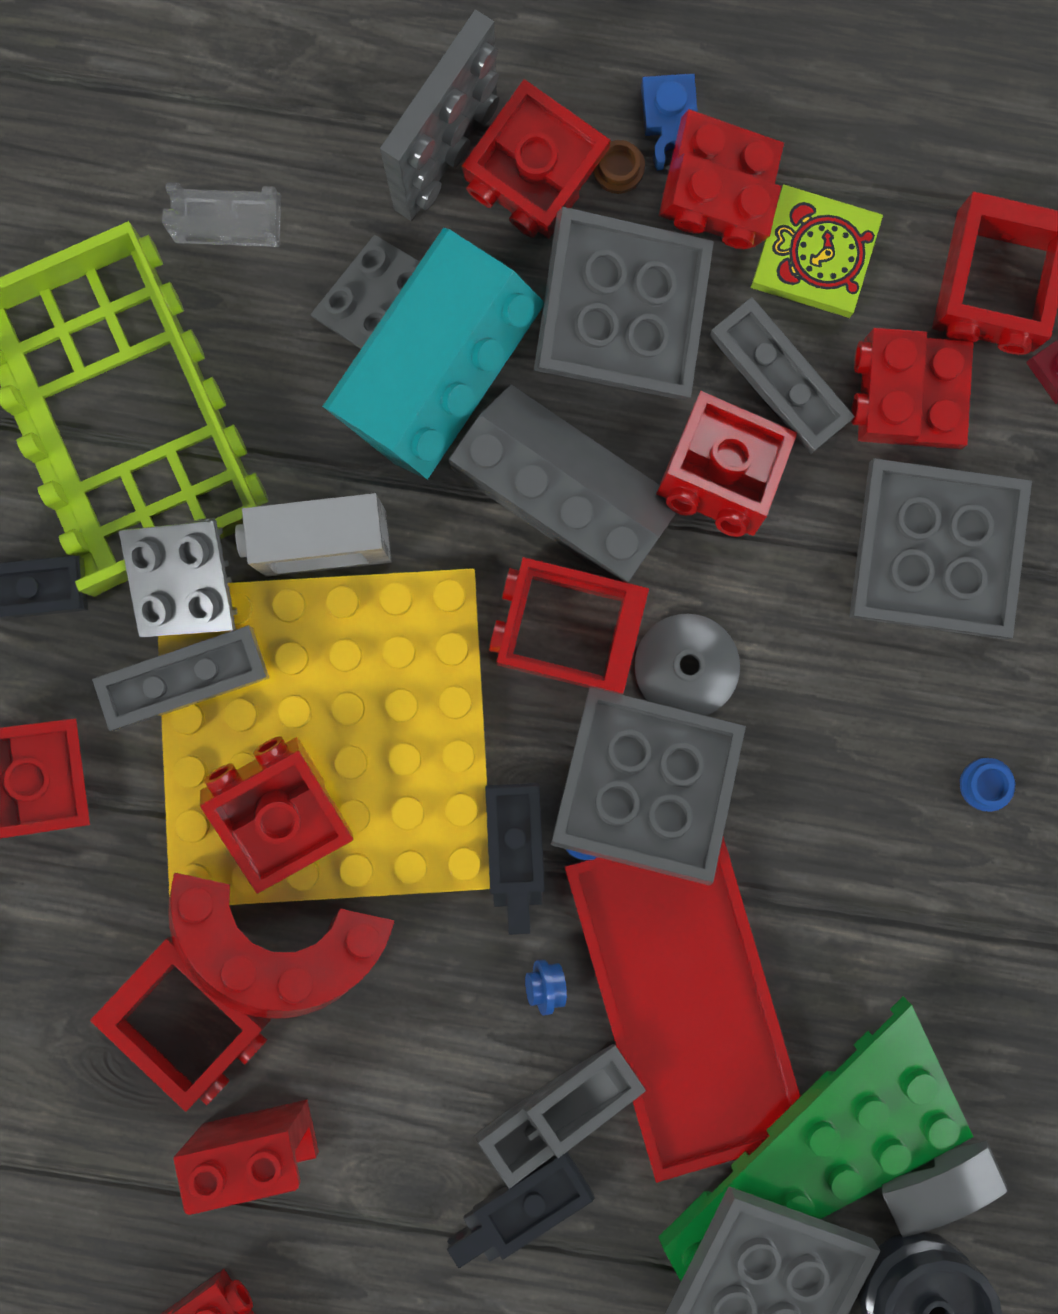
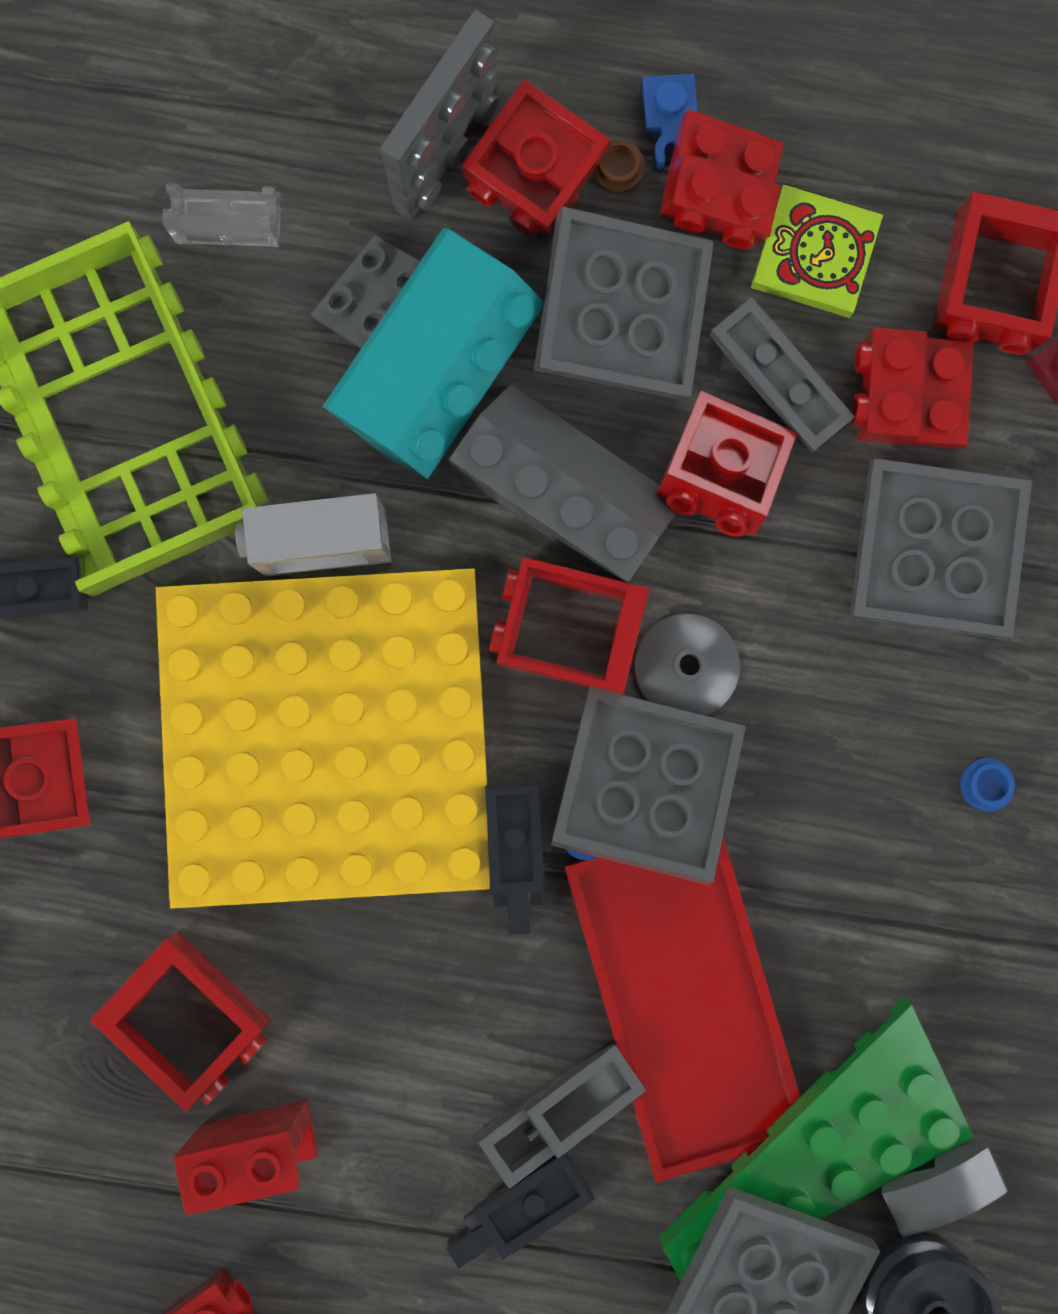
dark grey plate [92,625,269,731] -> none
hinge [119,517,238,638] -> none
red brick [168,872,394,1018] -> none
red plate [199,736,354,894] -> none
blue plate [525,959,567,1015] -> none

